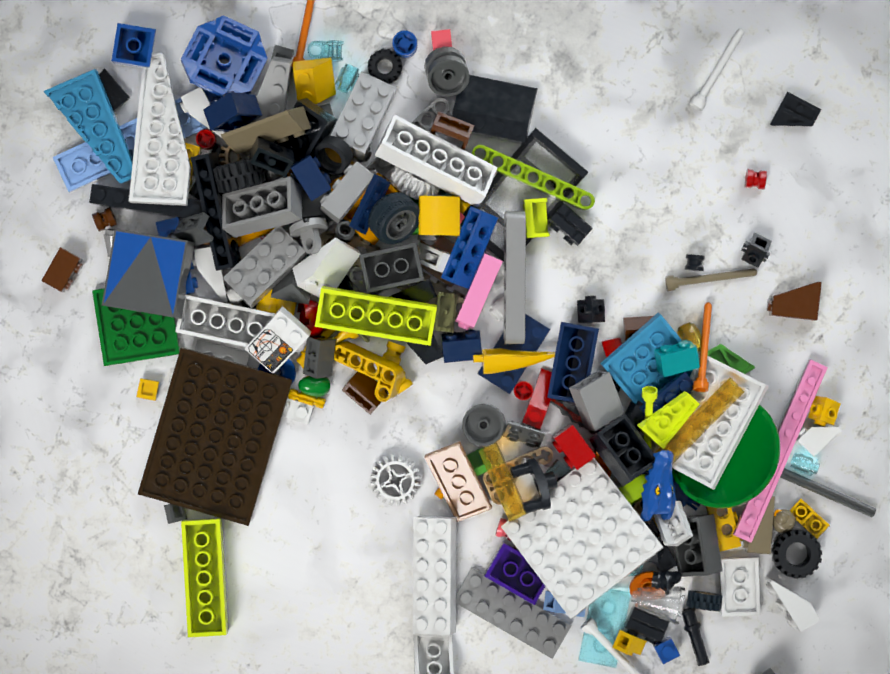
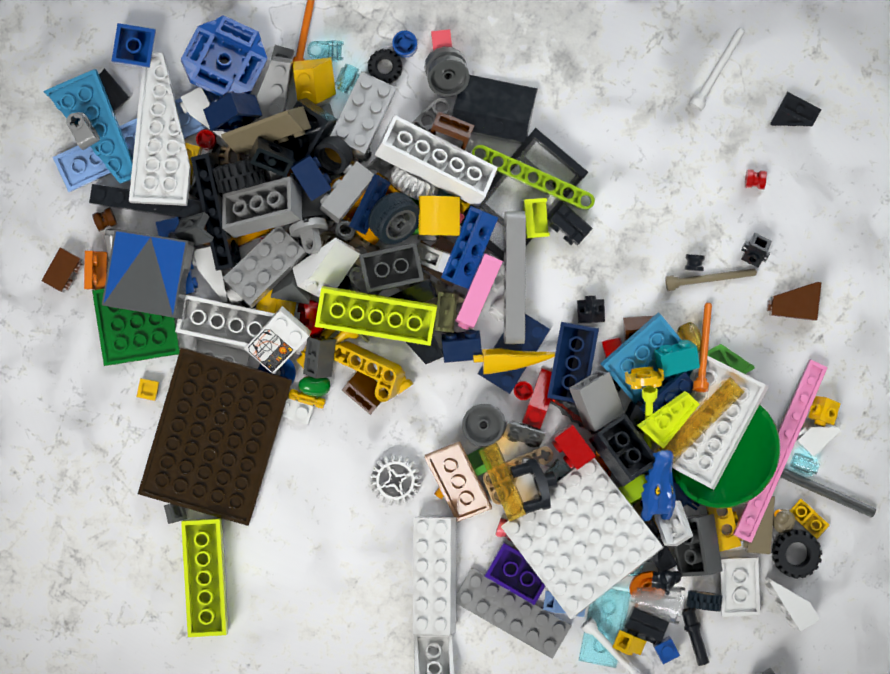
yellow wheel [382,341,406,365] -> none
none -> light grey piece [66,112,100,150]
none -> orange bracket [84,251,107,290]
none -> yellow plate [625,367,664,389]

